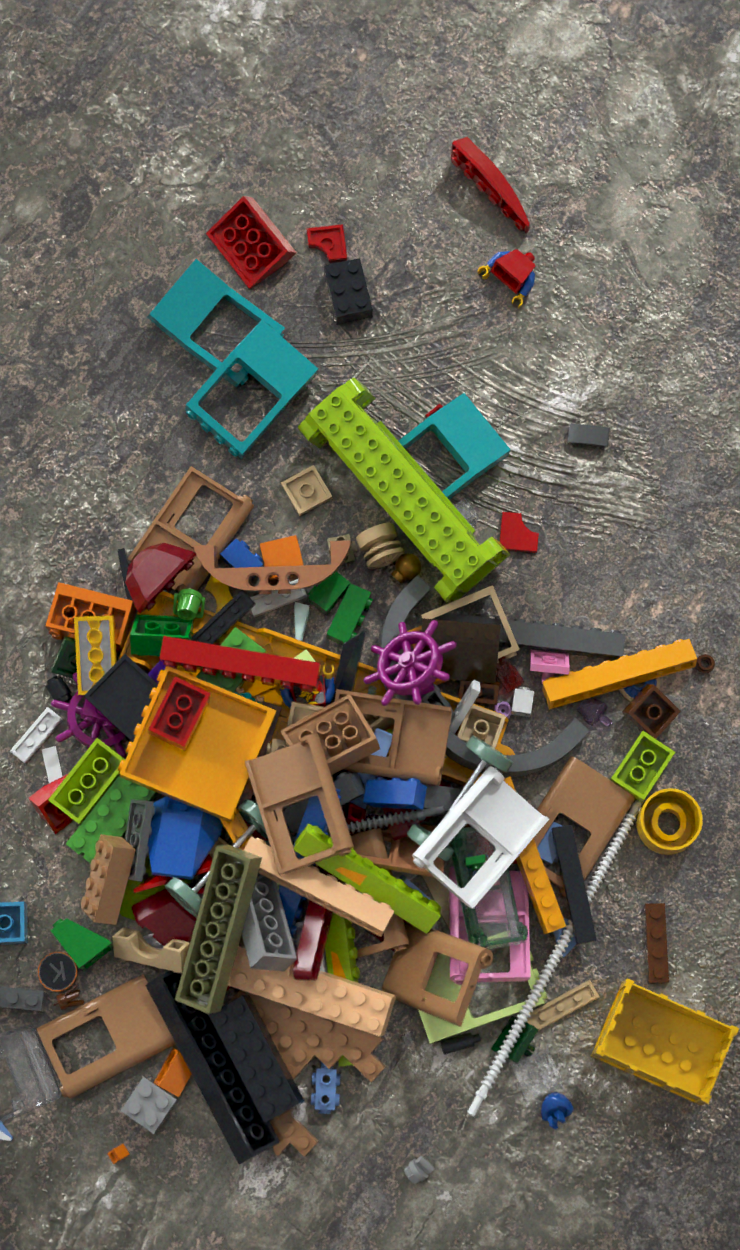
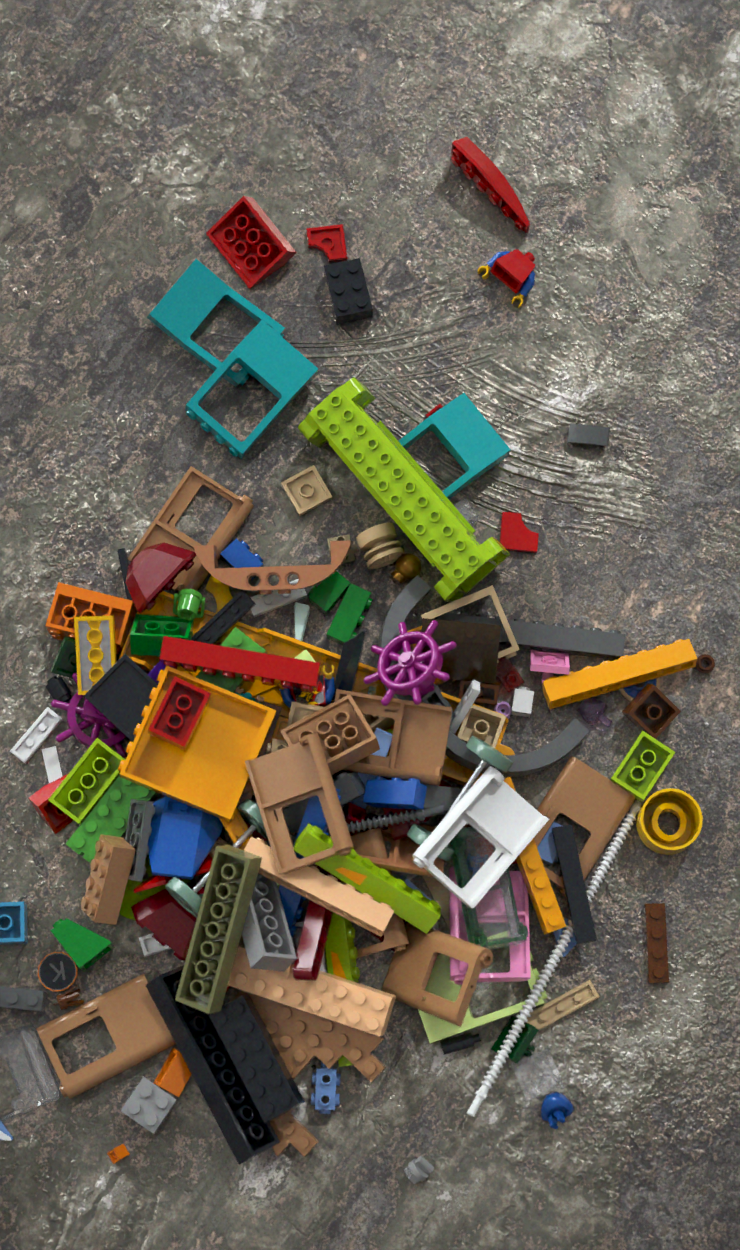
tan arch [112,927,190,973] -> none
orange tile [259,535,304,580] -> none
green plate [465,854,488,871] -> none
yellow container [591,978,739,1106] -> none

